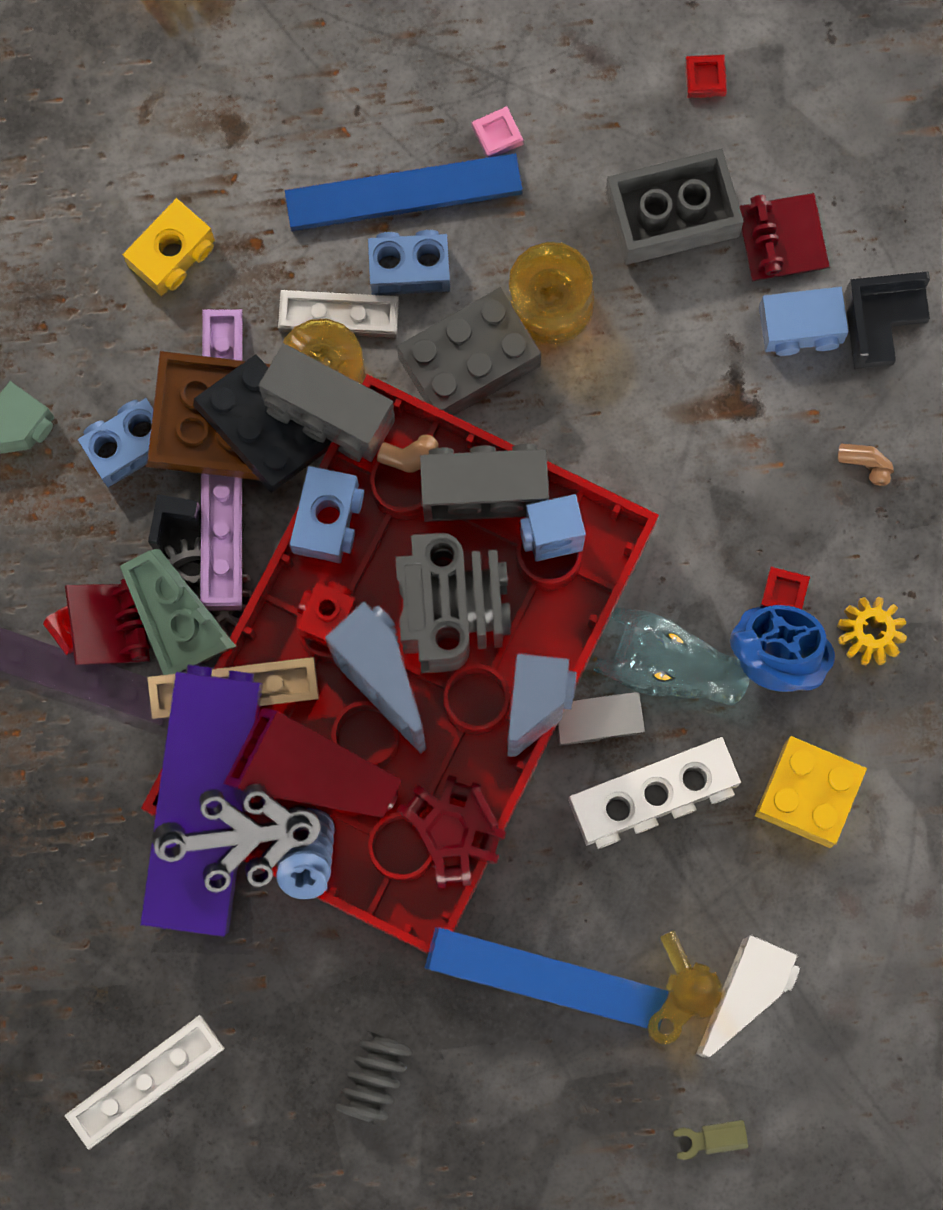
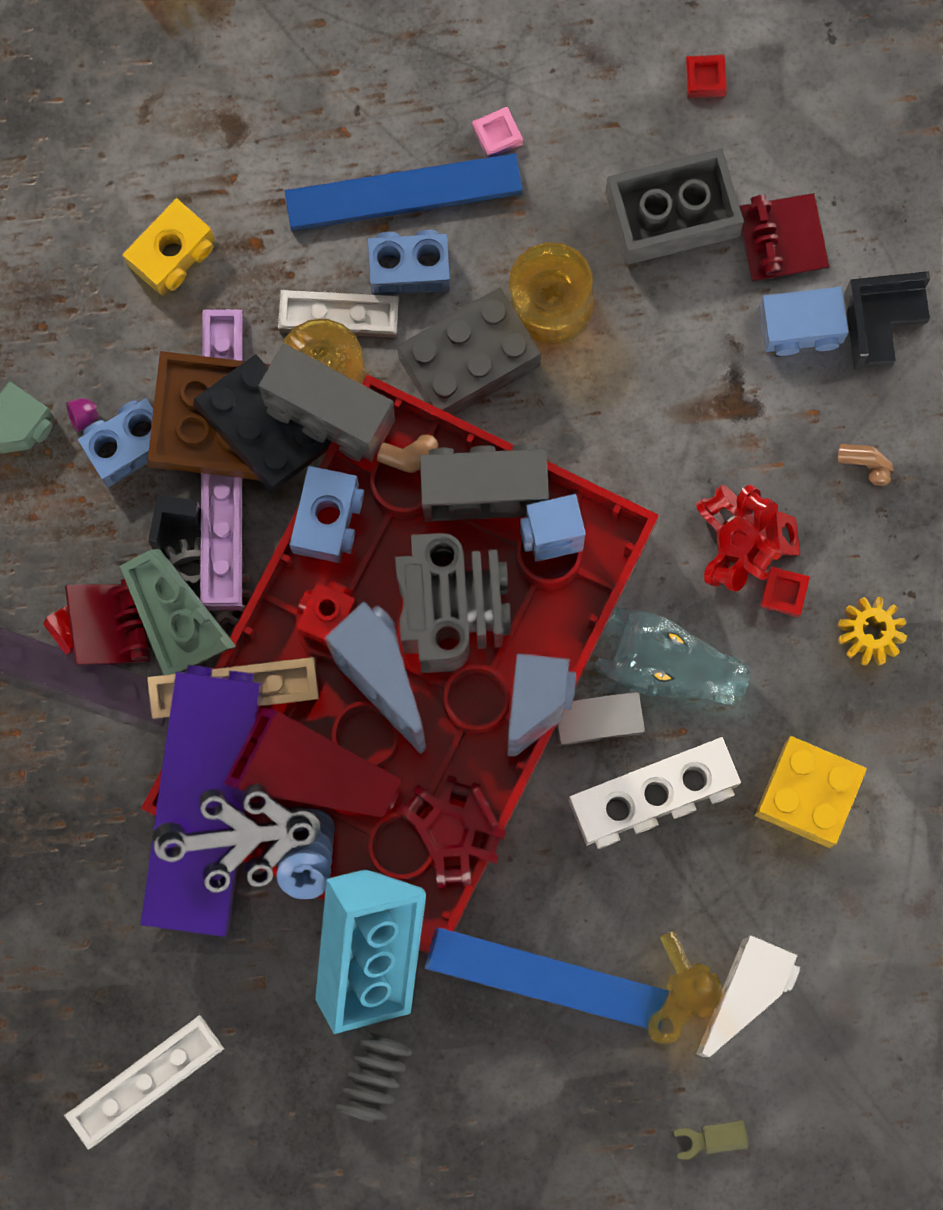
blue piece [730,605,835,692] -> none
none -> magenta hinge [66,398,98,432]
none -> medium azure slope [315,870,426,1034]
none -> red piece [696,484,800,592]

